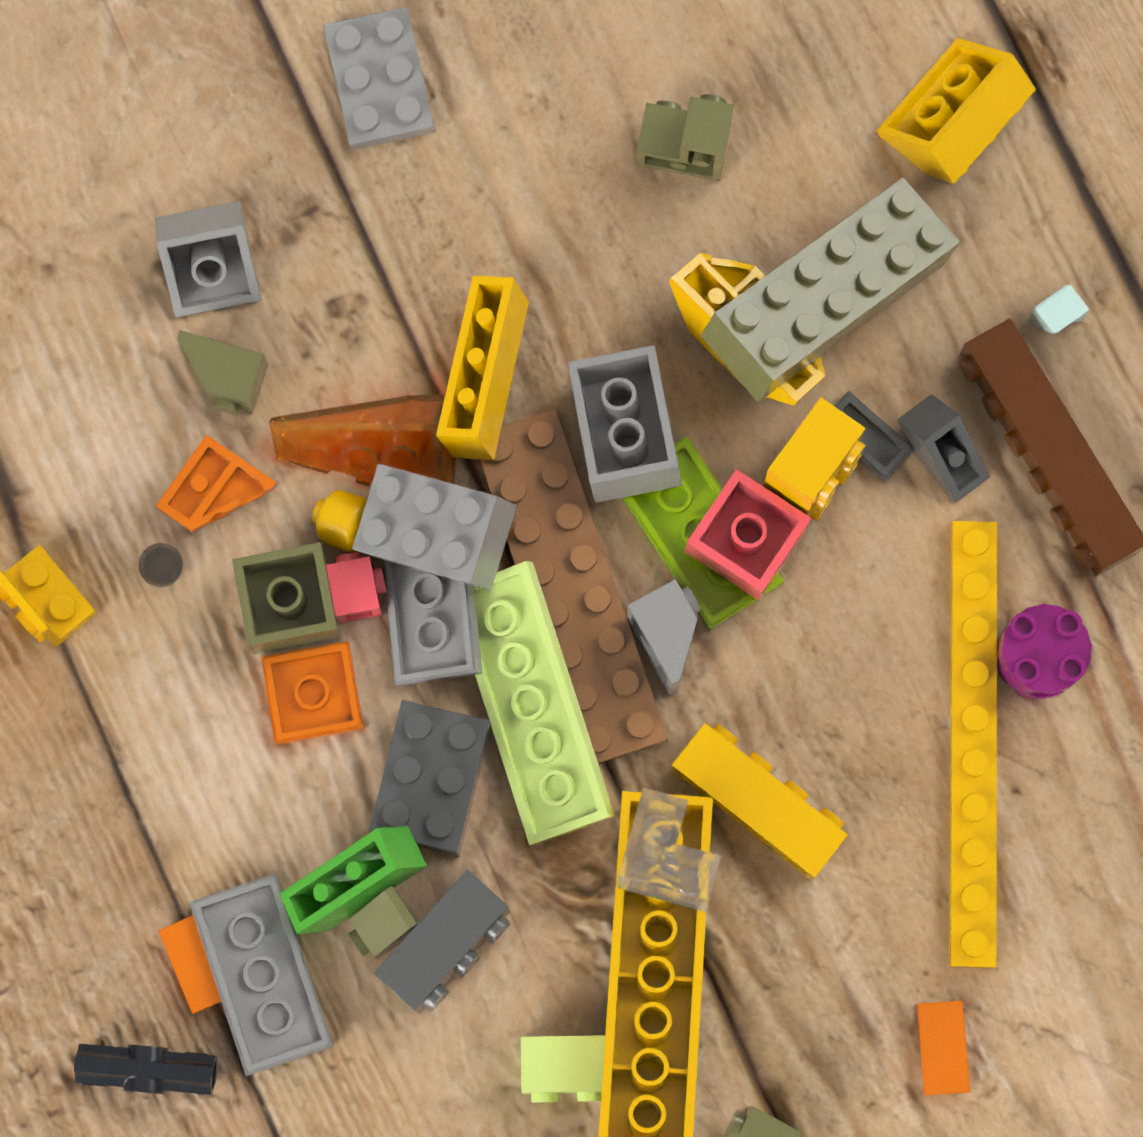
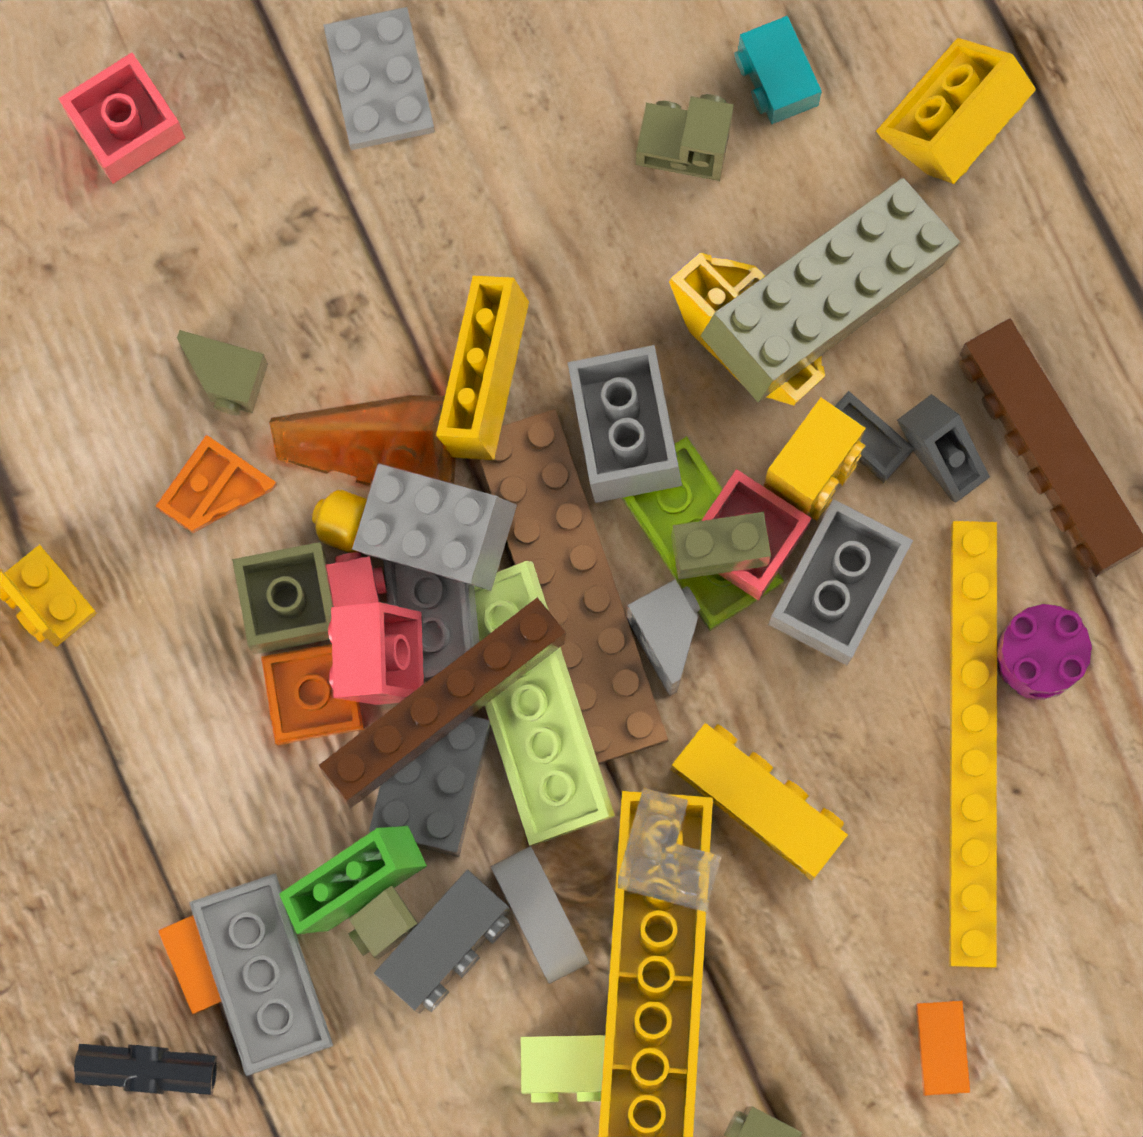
clear smoke plate [138,543,184,588] -> none
light grey slope [155,201,261,317] -> none
light aqua slope [1029,284,1090,334] -> none
none -> coral brick [58,53,185,184]
none -> reddish brown brick [319,597,566,809]
none -> coral brick [328,602,424,705]
none -> light grey beam [490,846,590,984]
none -> olive brick [671,512,771,580]
none -> teal brick [734,15,822,125]
none -> light grey brick [768,499,913,665]

